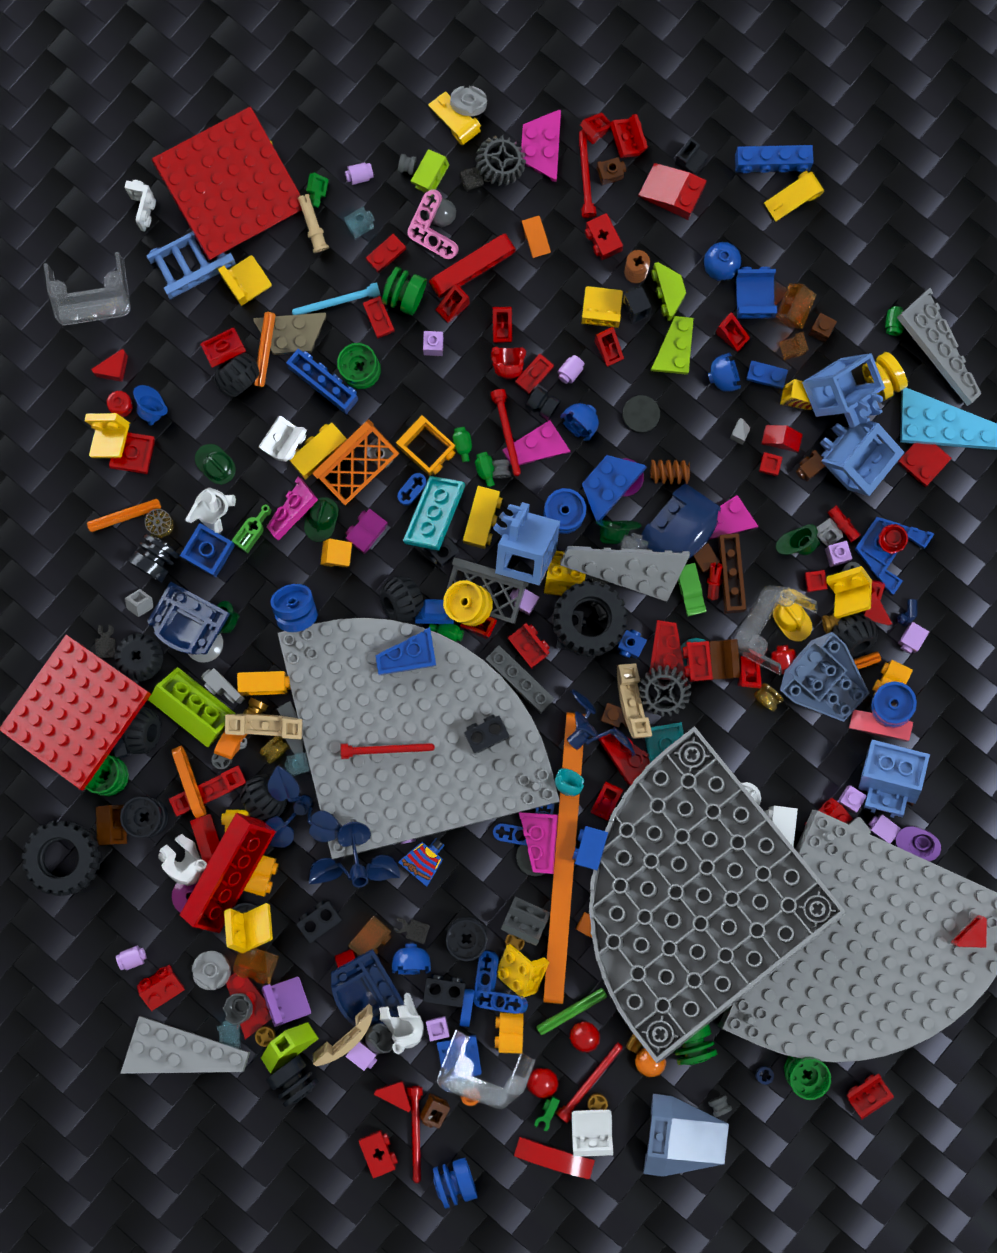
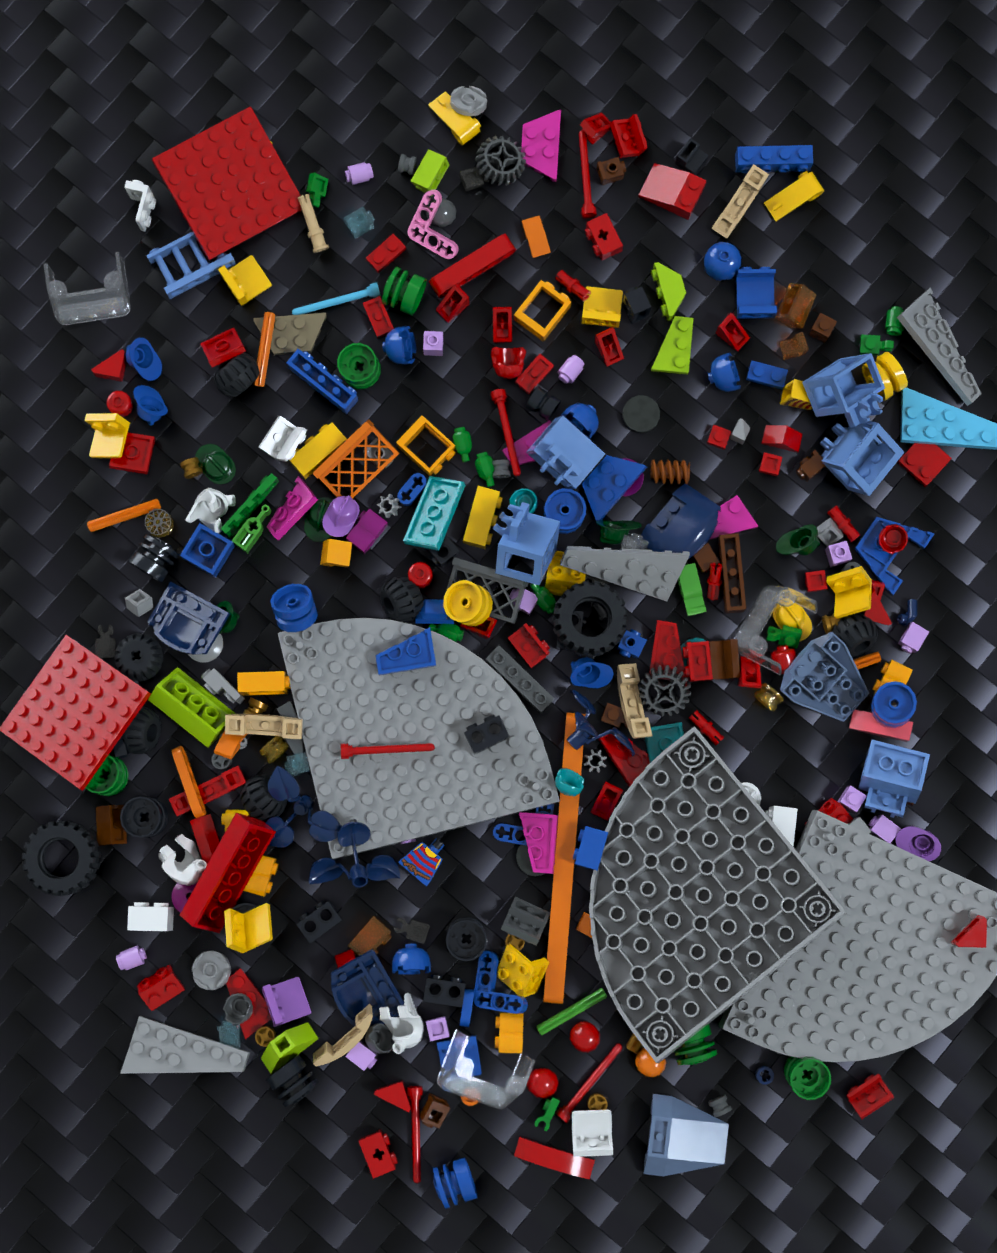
clear orange brick [233,948,279,984] -> none
dark orange piece [624,250,650,284] -> none
none -> blue piece [125,338,162,381]
none -> white brick [127,902,174,931]
none -> pearl gold wheel [180,457,203,479]
none -> green wing [221,473,279,539]
none -> medium lavender piece [322,495,360,537]
none -> light grey gear [377,494,402,518]
none -> blue cylinder [383,326,416,364]
none -> red head [408,562,433,588]
none -> teal hair [509,488,538,514]
none -> light orange window [514,280,571,342]
none -> medium blue piece [526,416,605,489]
none -> green plant [530,583,556,614]
none -> red pin [555,270,591,301]
none -> blue piece [570,657,614,688]
none -> light grey gear [583,750,607,773]
none -> red pin [688,710,724,746]
none -> red plate [707,425,731,450]
none -> tan slope [711,164,769,239]
none -> green plate [766,625,802,649]
none -> green plate [859,334,894,356]

